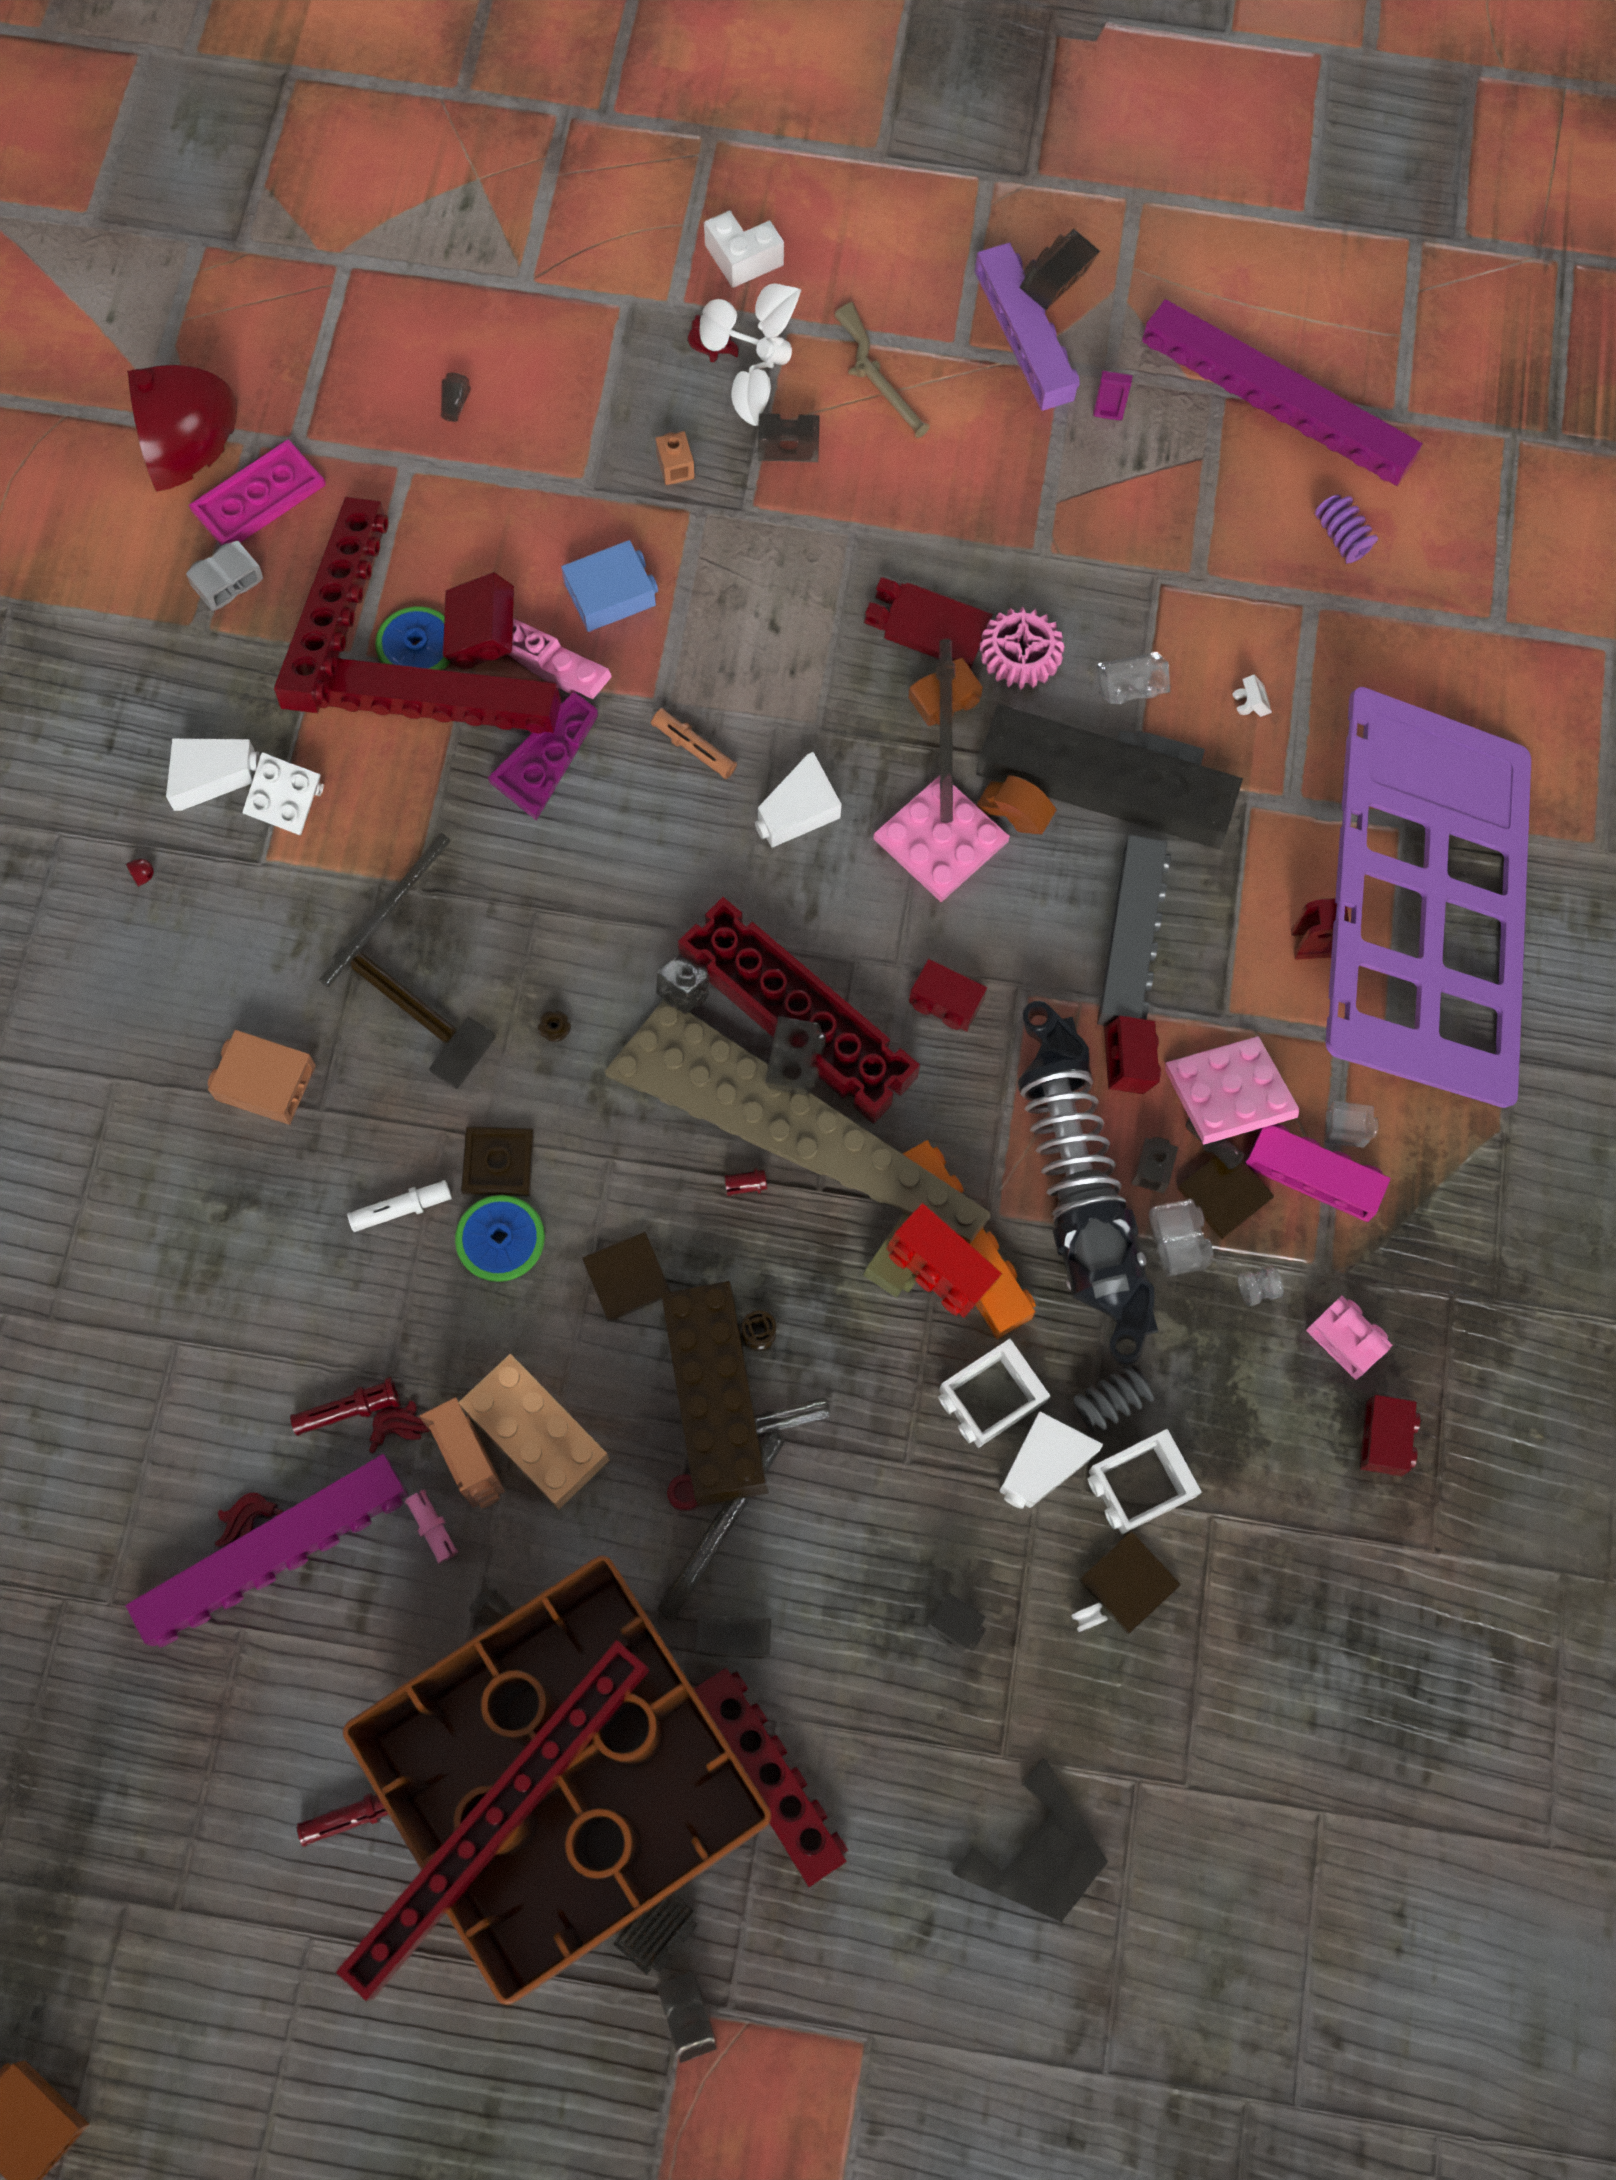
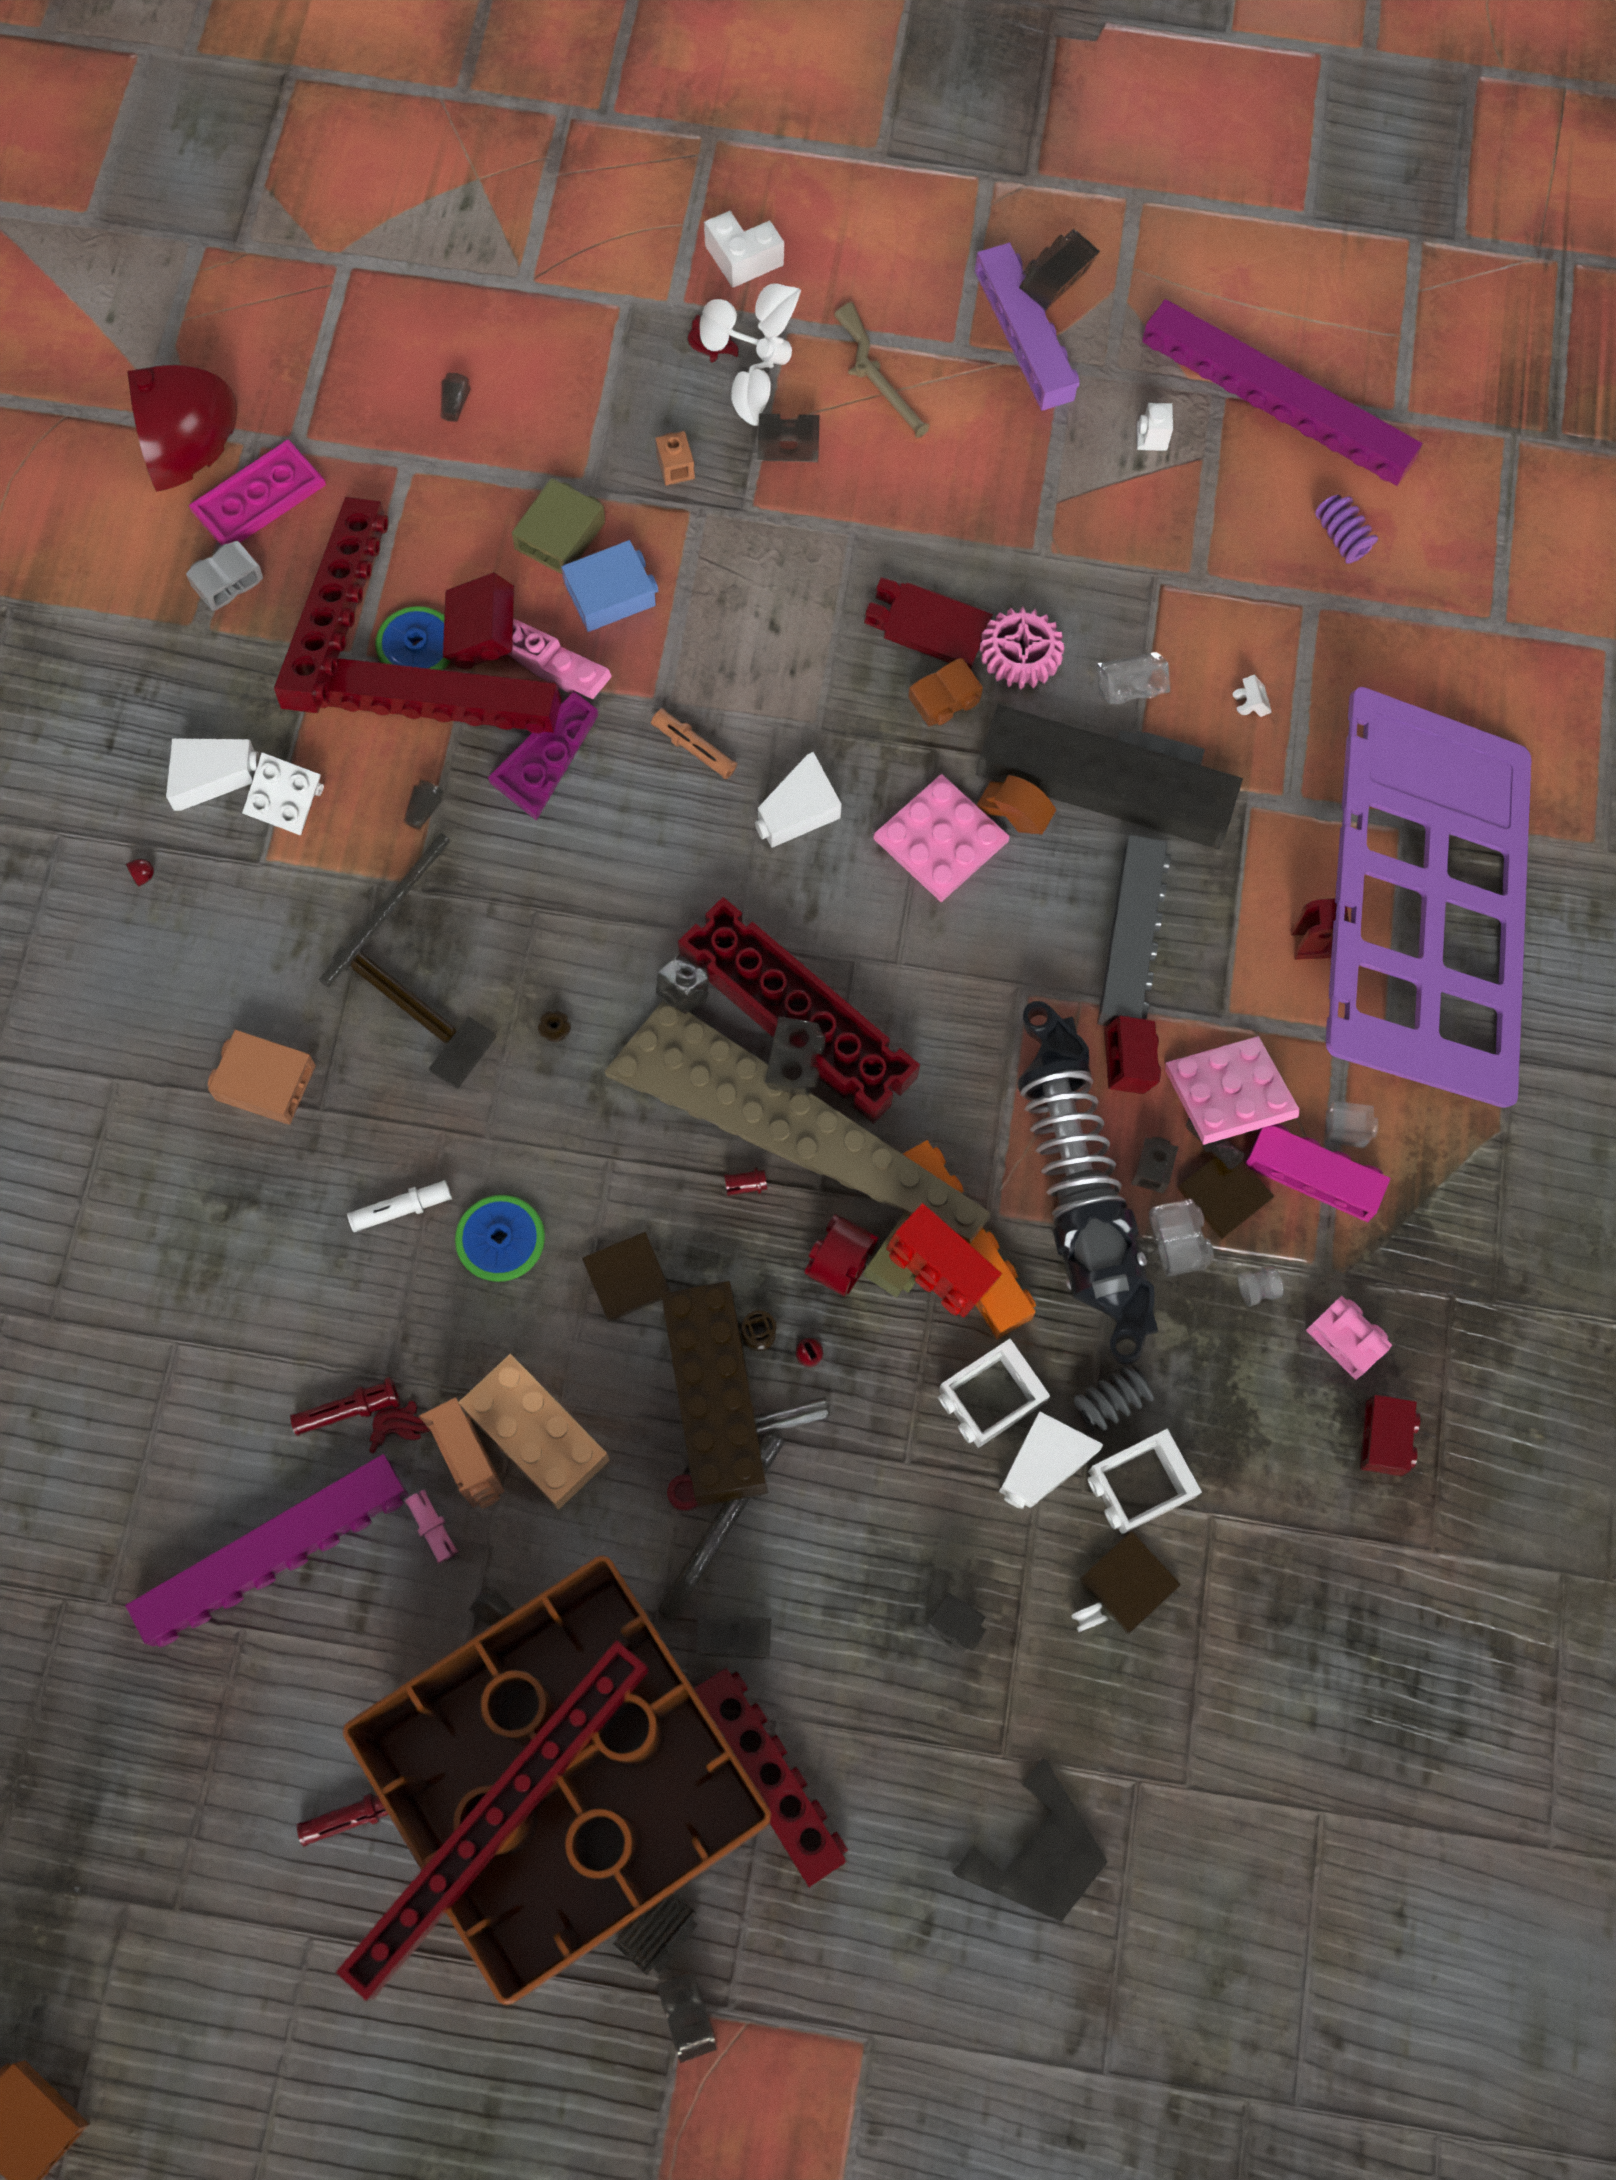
dark red piece [215,1493,284,1548] -> none
dark brown tile [461,1127,534,1196] -> none
dark red brick [909,958,988,1031] -> none
clear smoke bar [936,639,955,823] -> none
magenta tile [1093,371,1133,421] -> none
none -> clear smoke cone [403,780,443,830]
none -> olive brick [511,478,605,574]
none -> dark red hinge [796,1338,823,1367]
none -> dark red brick [804,1214,879,1297]
none -> white brick [1137,403,1173,451]

